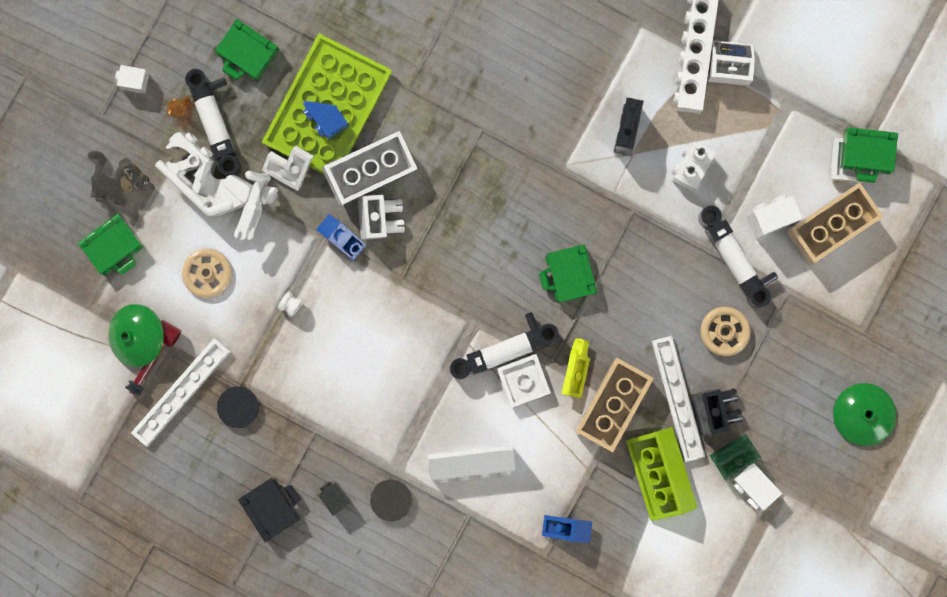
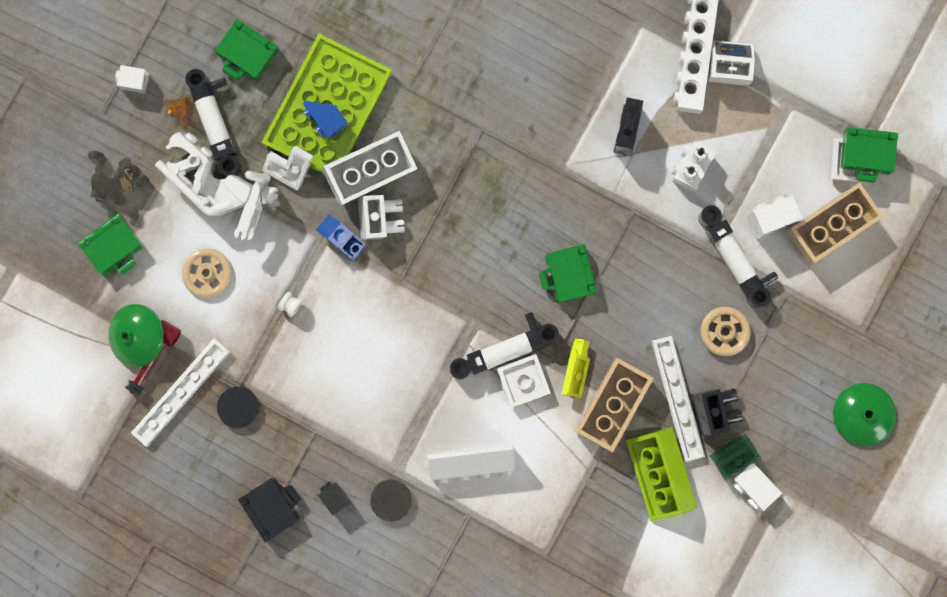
blue slope [542,515,592,543] -> none

